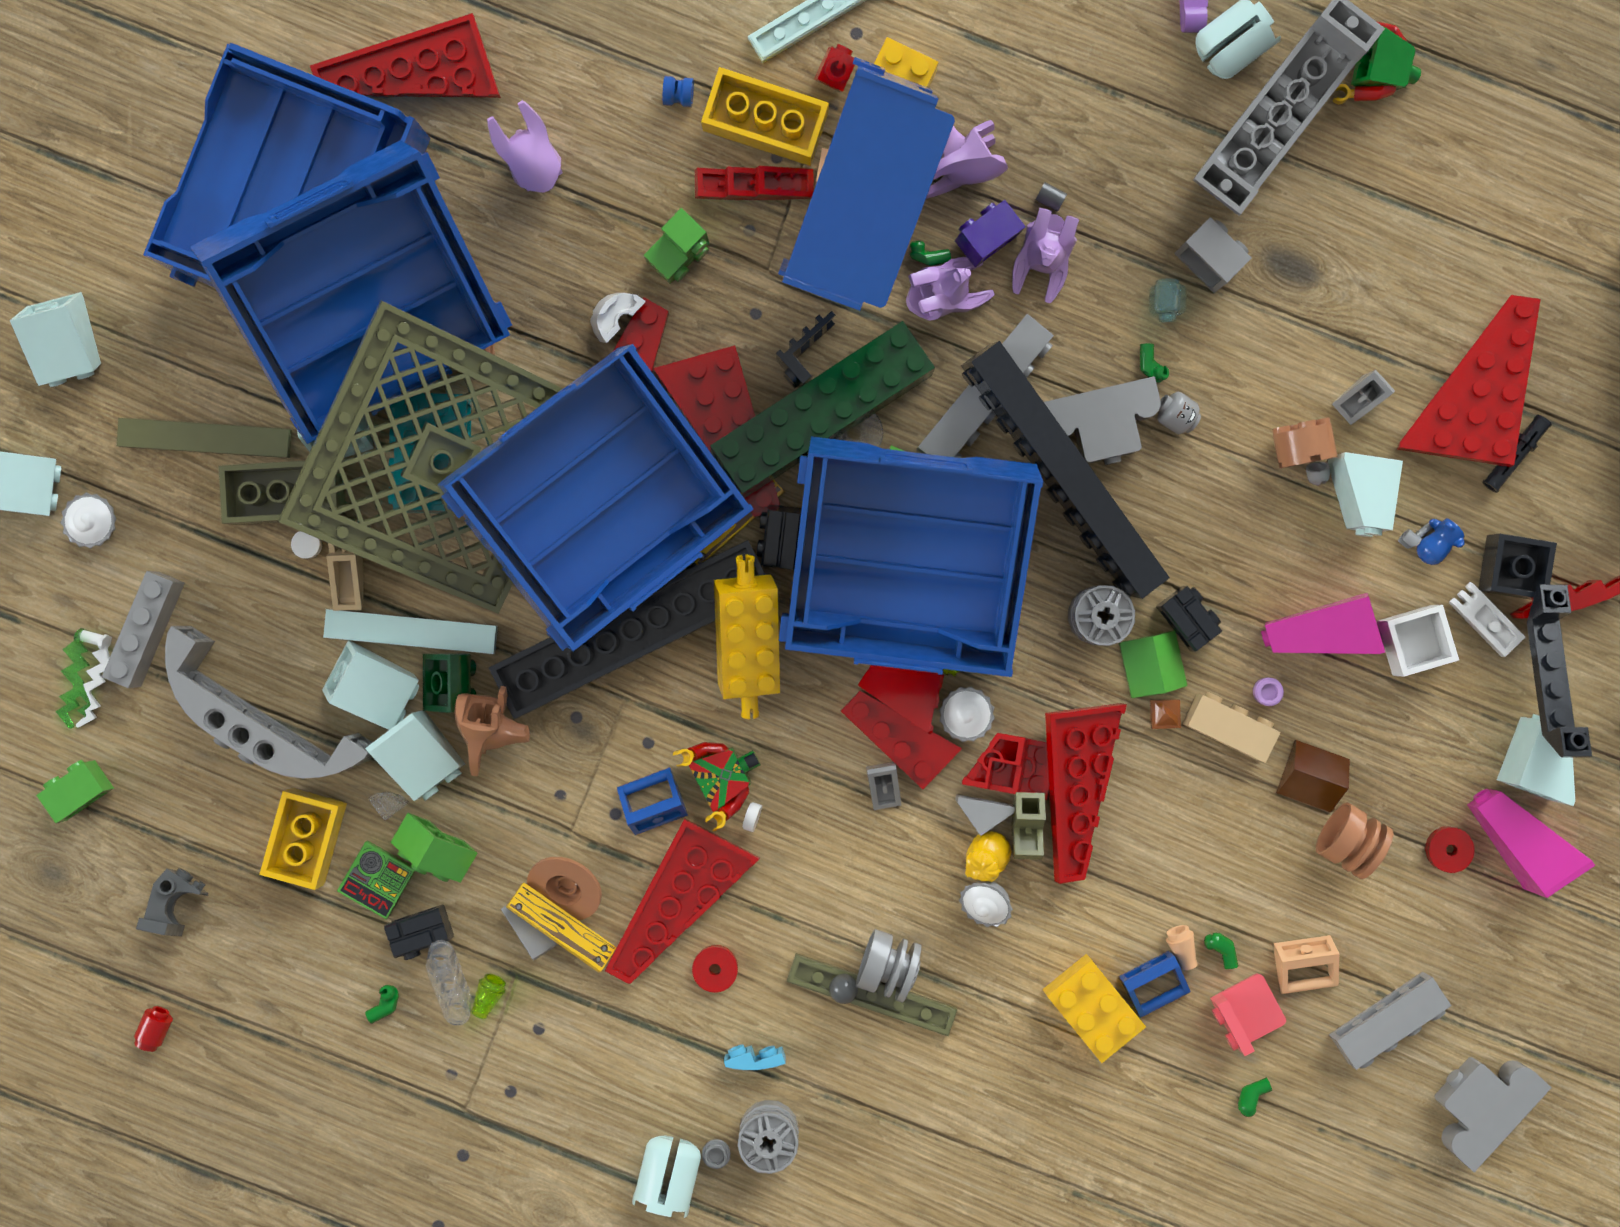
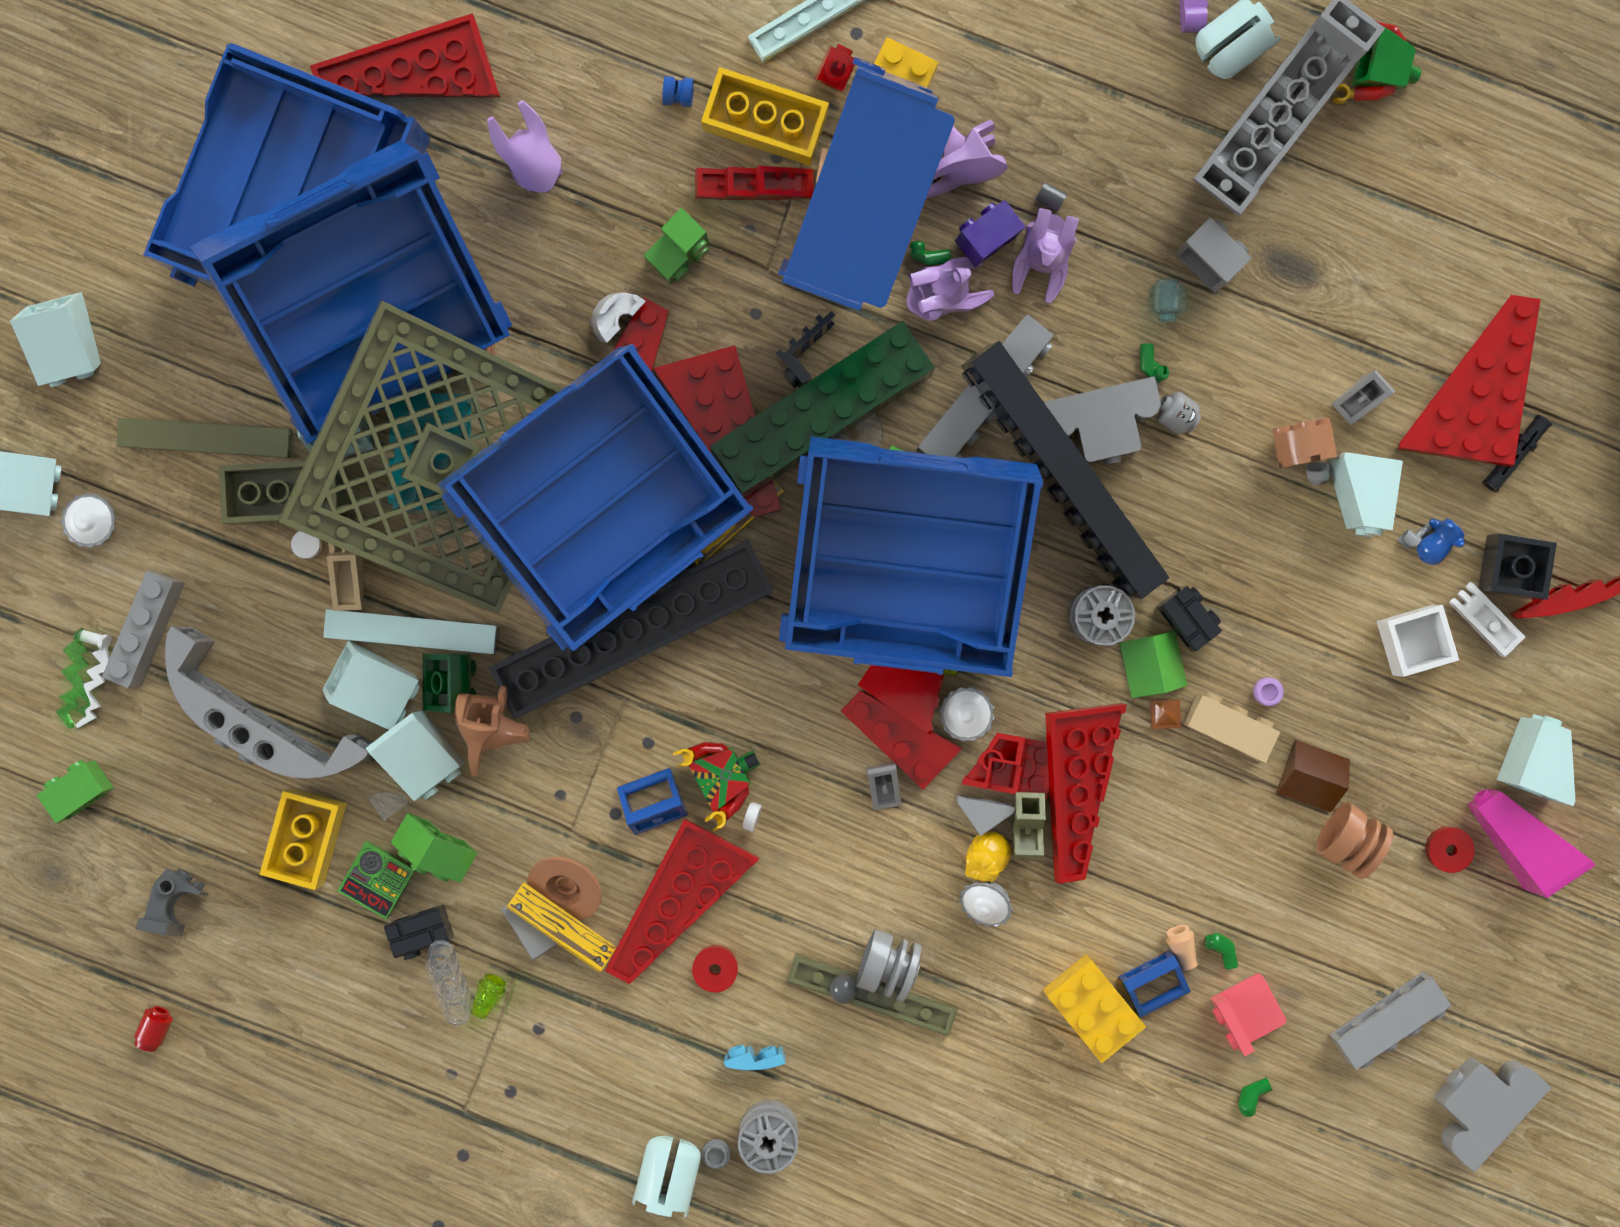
green arm [365,985,399,1024] -> none
yellow brick [714,554,780,720] -> none
black brick [757,504,802,570] -> none
dark pink slope [1261,593,1385,654] -> none
light nougat tile [1274,935,1340,994] -> none
black slope [1527,585,1592,758] -> none

